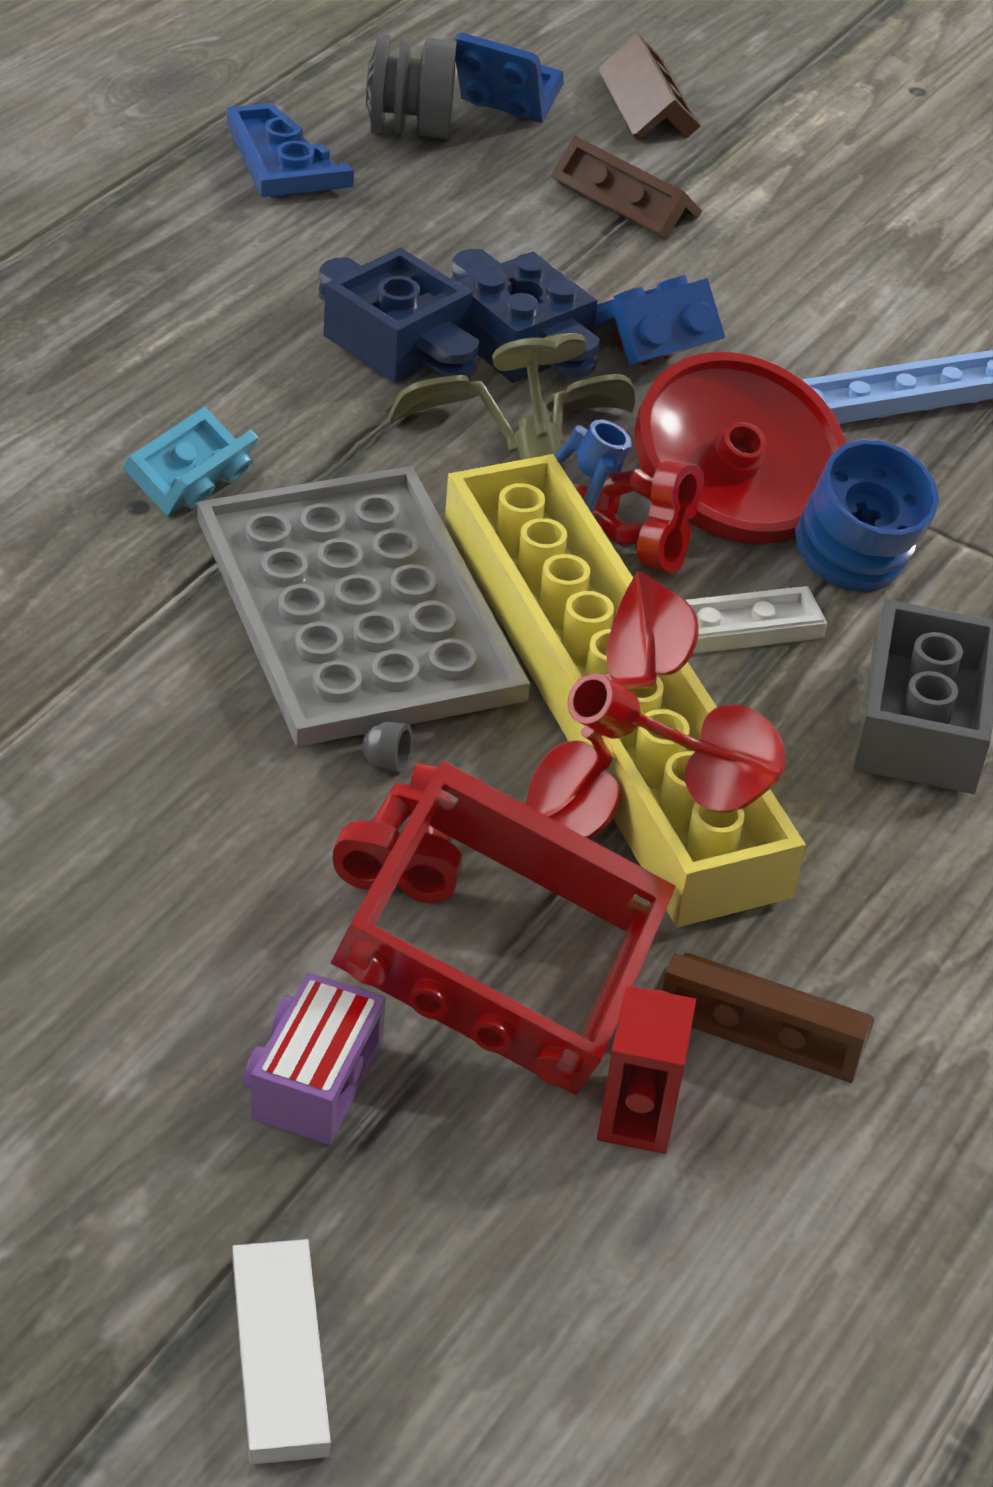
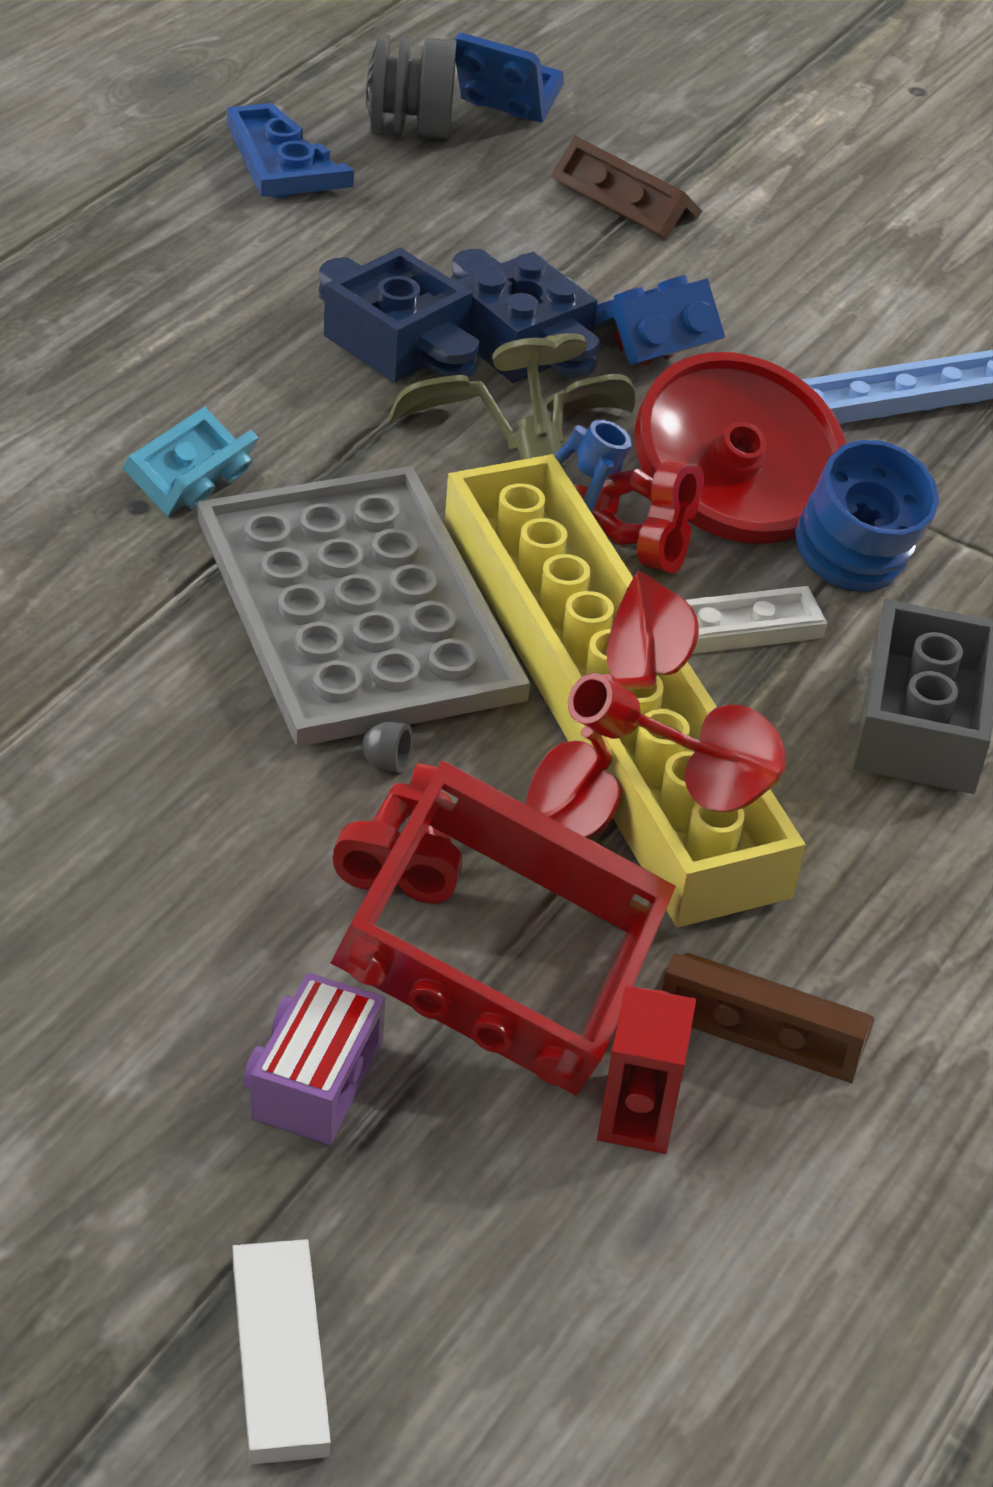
panel [599,33,701,140] -> none

